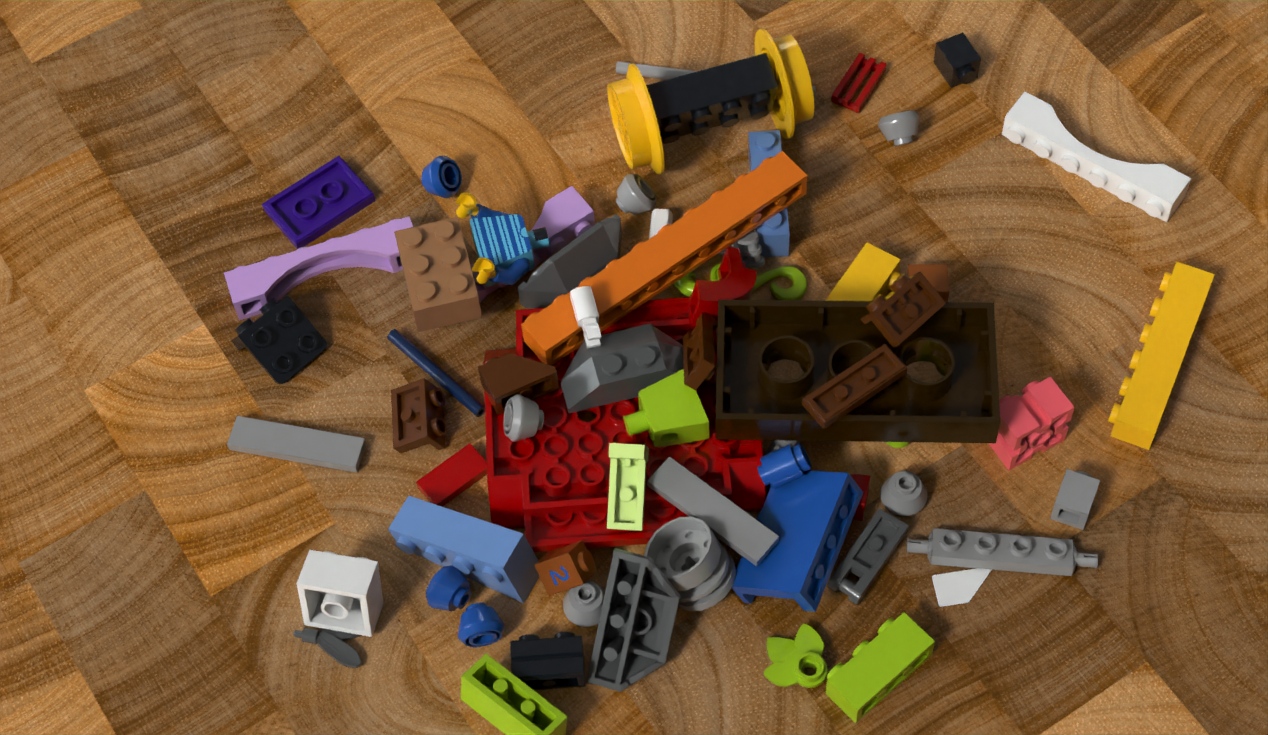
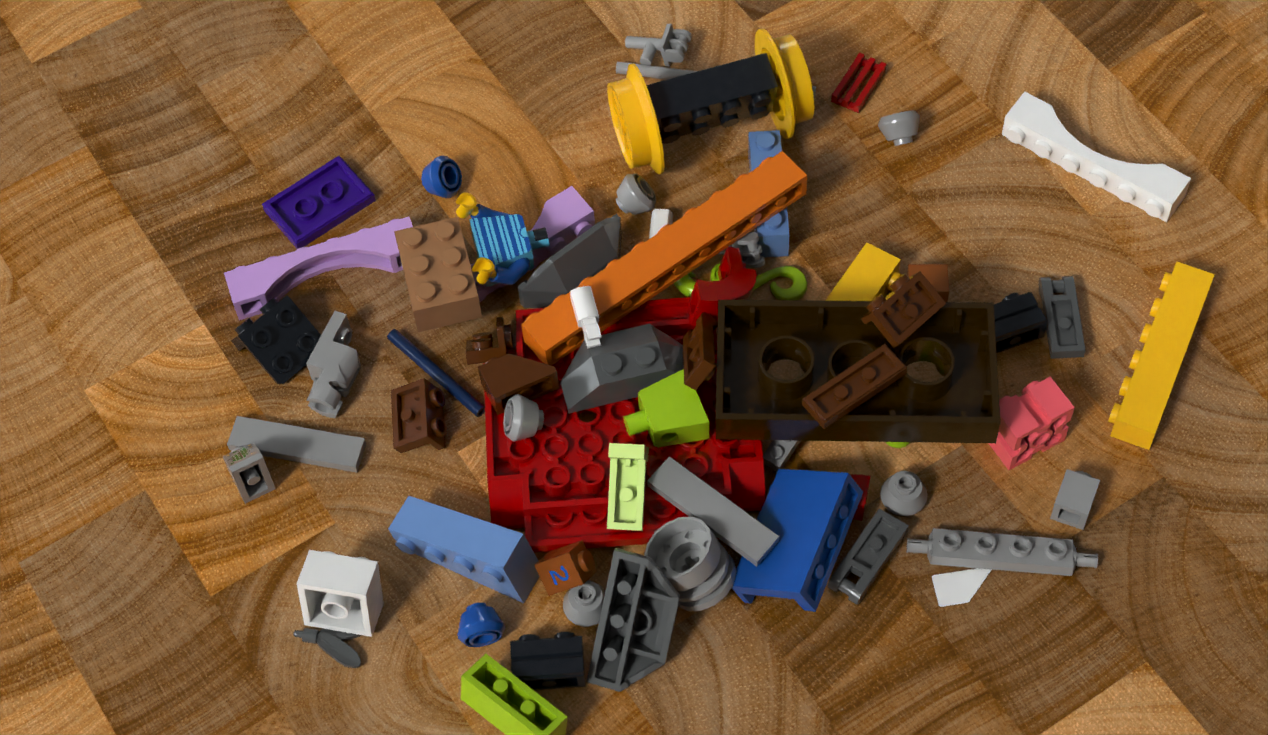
red tile [416,443,487,507] -> none
blue cone [426,565,471,611] -> none
blue brick [757,443,812,489] -> none
lime plate [763,623,828,688] -> none
lime brick [825,612,935,723] -> none
black brick [934,32,981,88] -> none
none -> light grey slope [223,442,276,503]
none -> light grey plate [306,311,361,418]
none -> reddish brown bracket [466,317,513,365]
none -> light grey arm [625,23,692,67]
none -> black brick [994,292,1047,353]
none -> dark grey plate [1039,276,1086,359]

